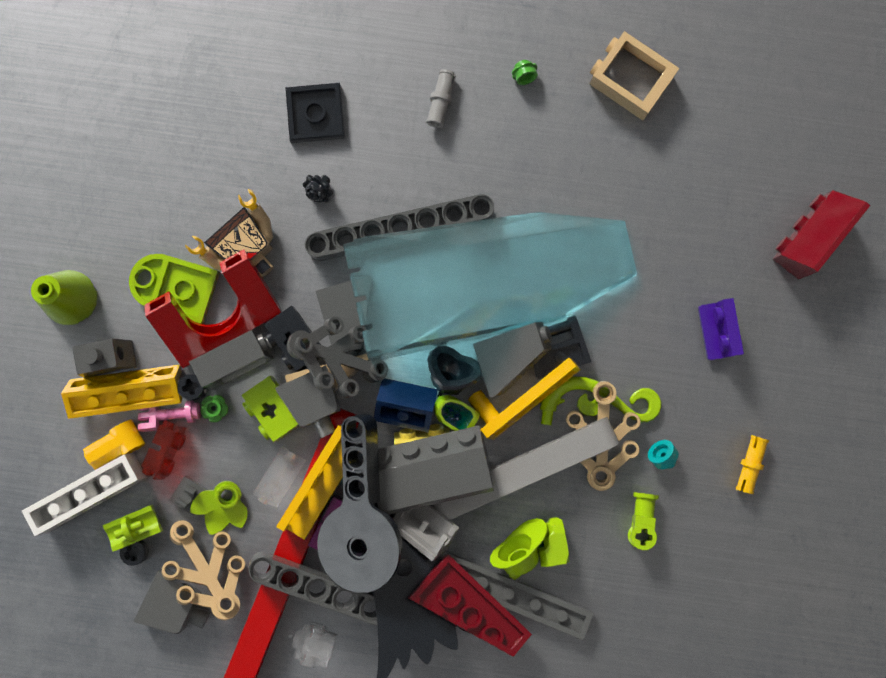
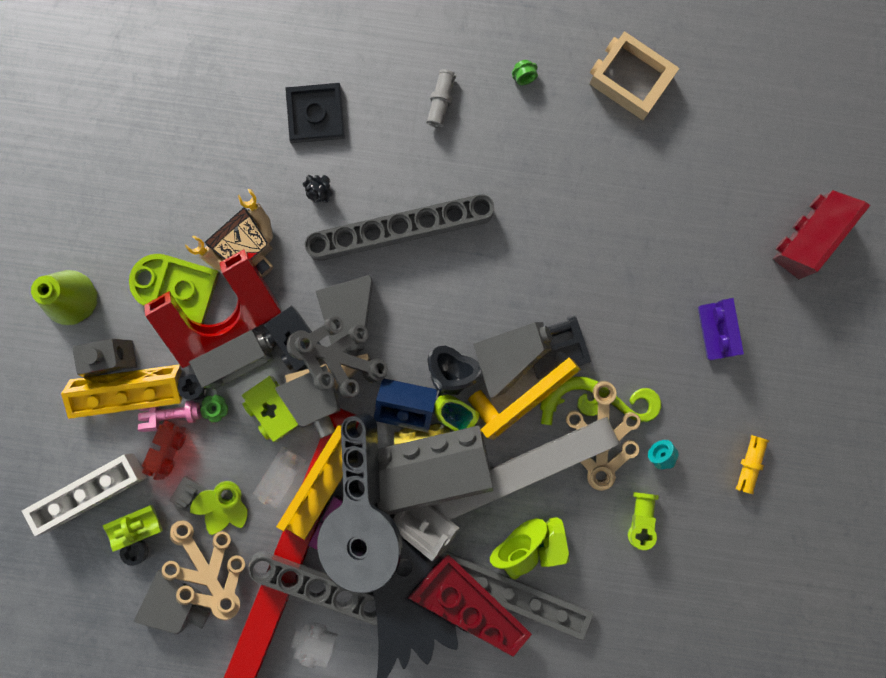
yellow piece [83,419,145,470] -> none
clear light blue windscreen [343,212,637,360] -> none

